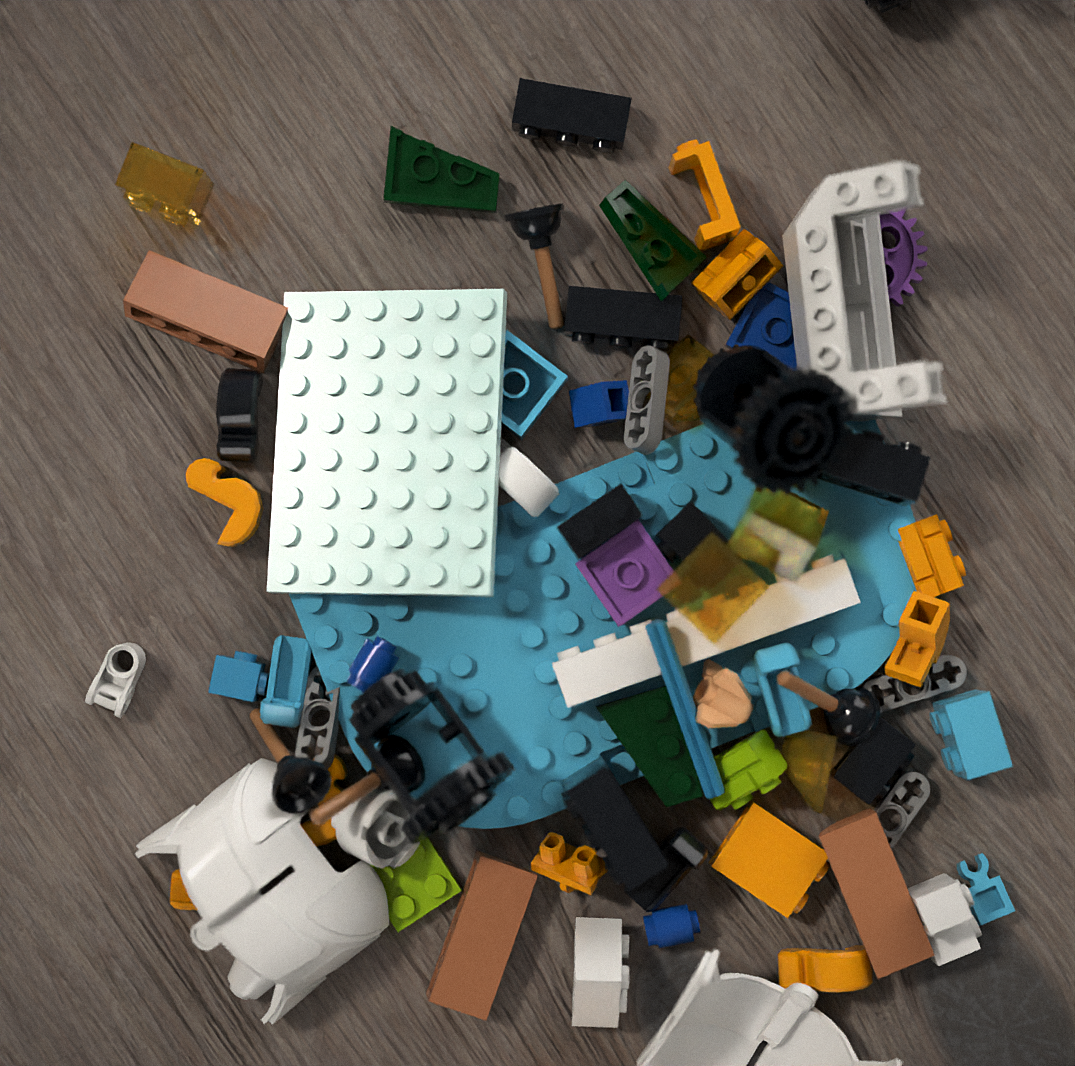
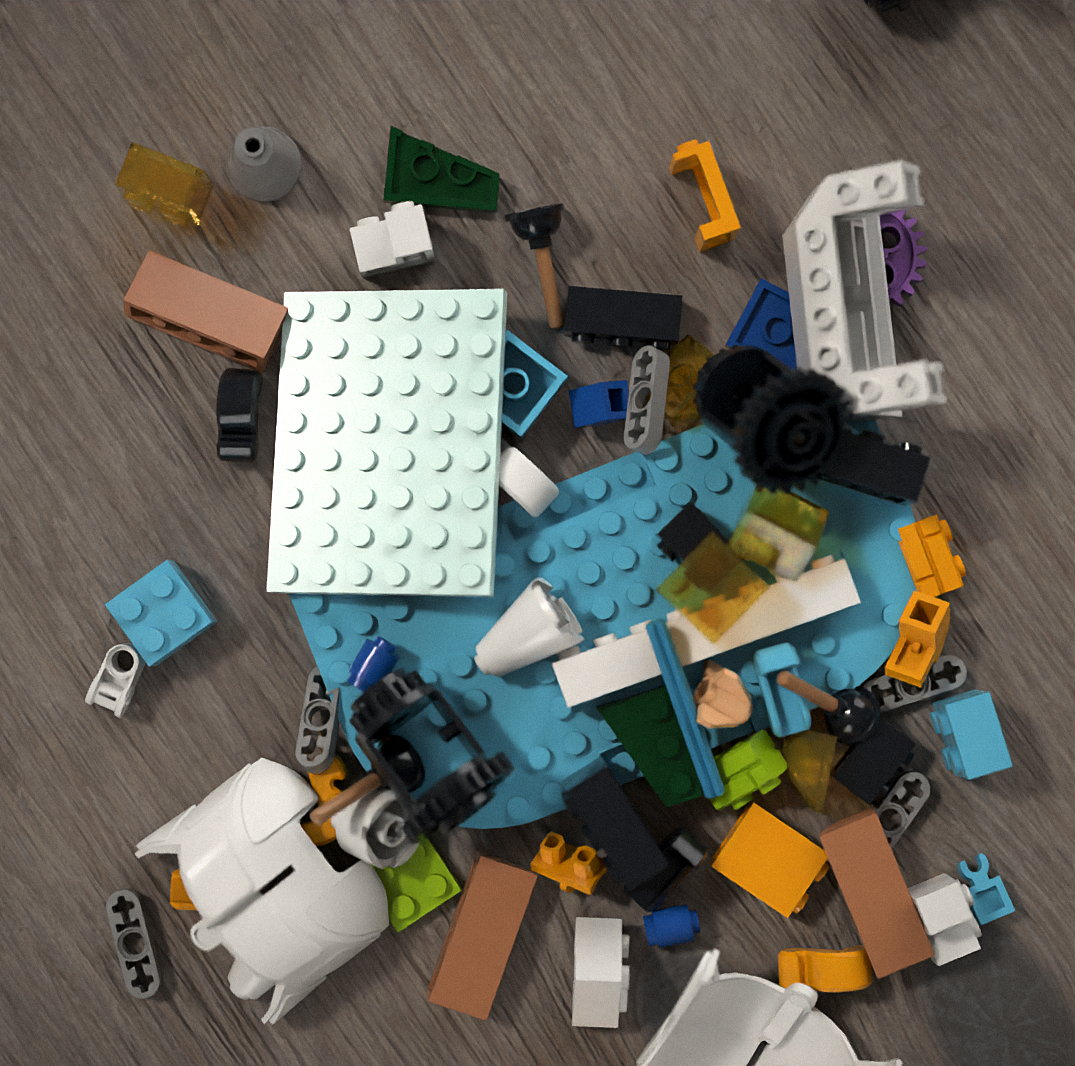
light orange animal [186,458,264,547] -> none
dark azure brick [208,650,269,702] -> none
black piece [249,708,332,814] -> none
medium azure animal [260,635,313,728] -> none
black brick [512,78,632,153] -> none
black brick [556,483,643,560] -> none
medium lavender plate [575,520,682,627] -> none
dark green wing [599,180,707,302] -> none
light orange brick [691,229,783,320] -> none
none -> medium azure brick [104,560,218,667]
none -> light grey beam [106,888,163,999]
none -> light grey cone [226,126,302,202]
none -> white brick [350,201,435,278]
none -> white cone [474,577,584,678]

